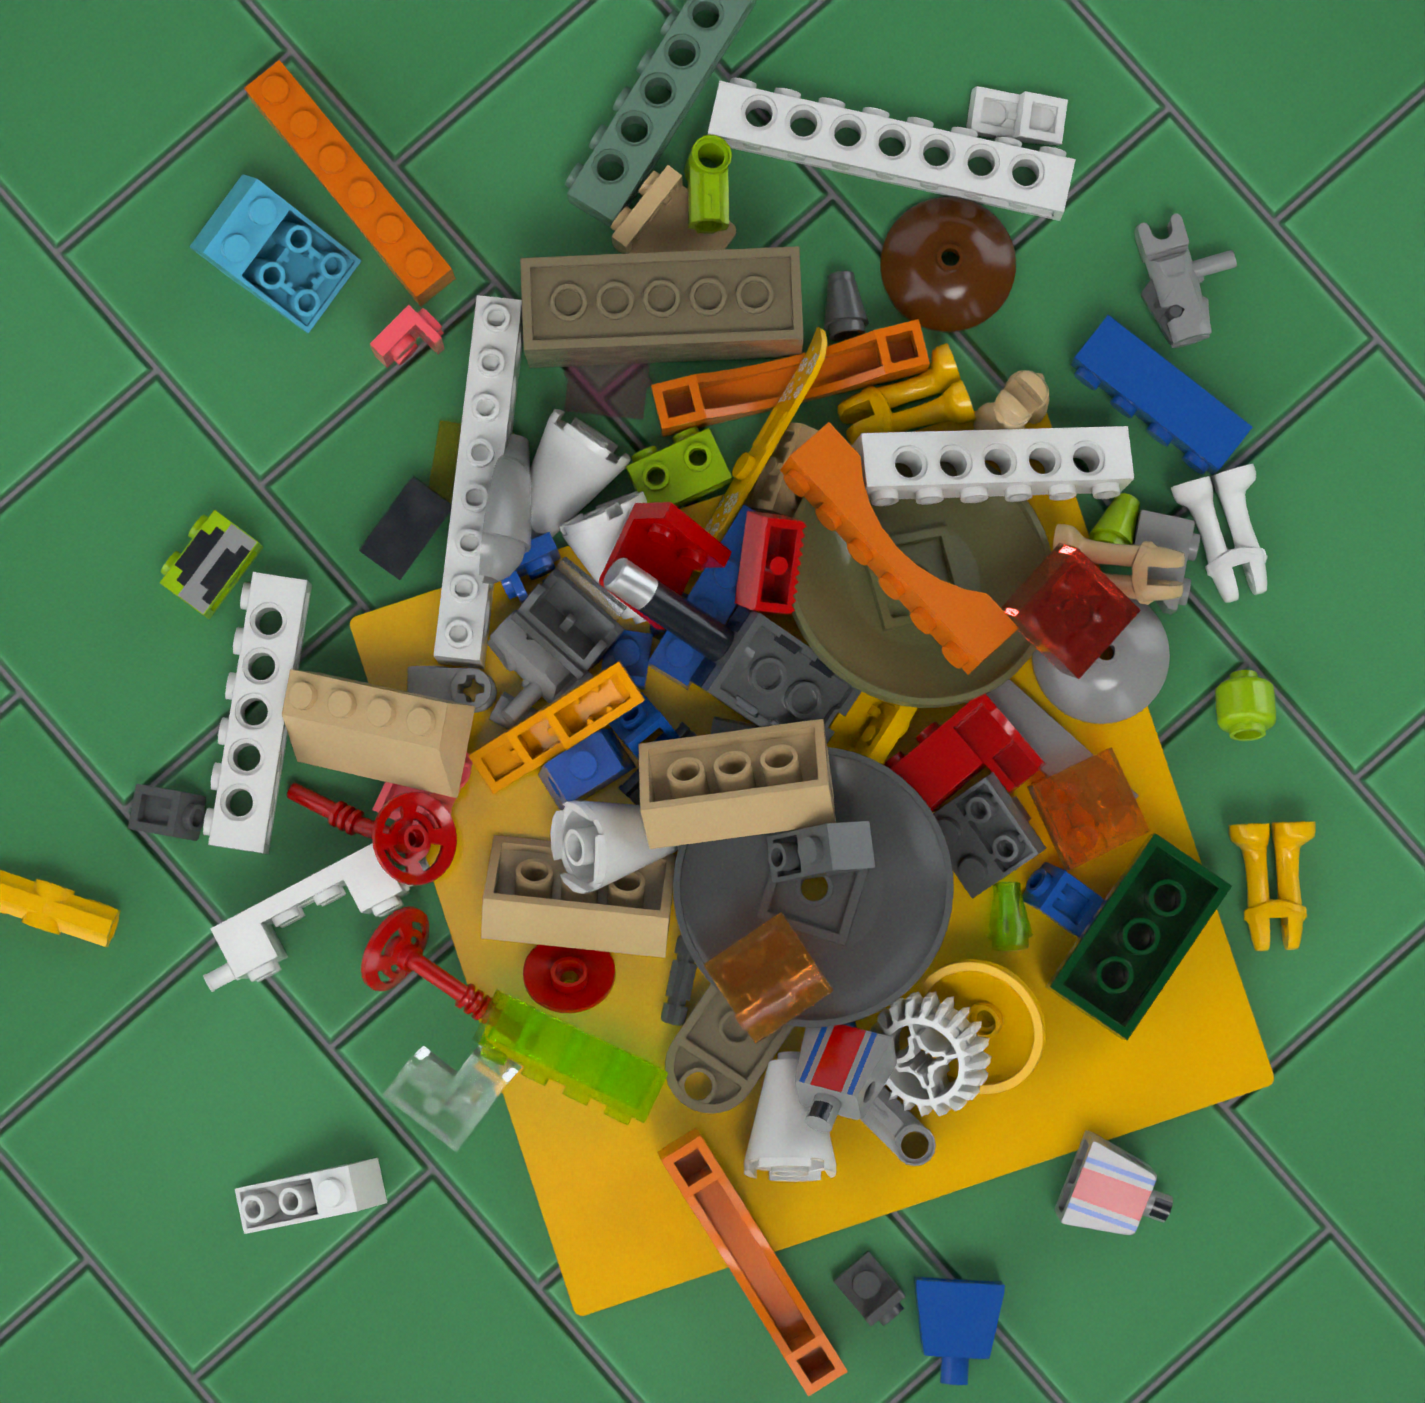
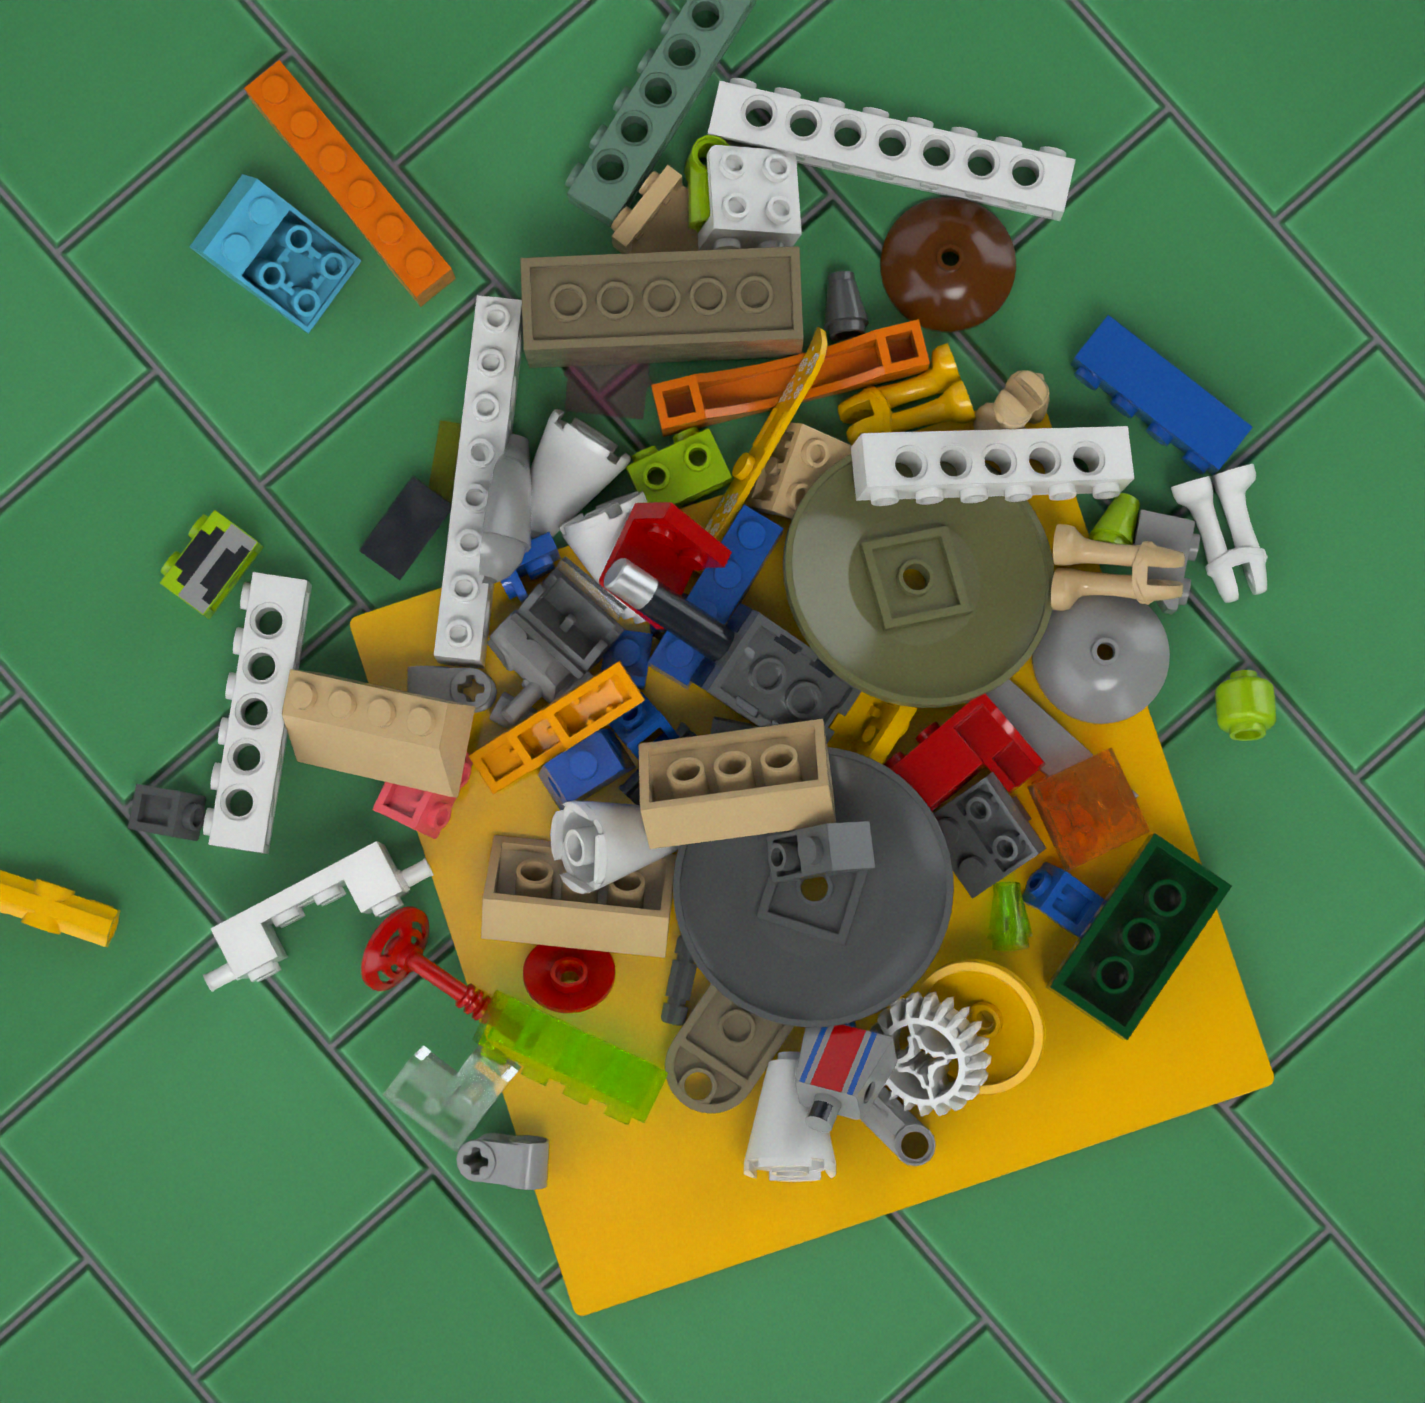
white slope [235,1158,387,1234] -> none
red dish [287,782,457,885] -> none
coral bracket [370,305,445,368] -> none
orange arch [657,1127,848,1397] -> none
clear orange plate [703,912,834,1044] -> none
red brick [735,511,807,614] -> none
orange arch [780,422,1019,675] -> none
dark grey bracket [833,1251,906,1326] -> none
blue torso [914,1276,1005,1385] -> none
white slope [966,86,1068,146] -> none
clear red brick [1001,543,1141,679] -> none
torso [1054,1130,1173,1235] -> none
light grey piece [1134,213,1237,348] -> none
yellow piece [1228,821,1316,952] -> none
none -> light grey piece [456,1133,549,1190]
none -> white bracket [698,145,802,250]

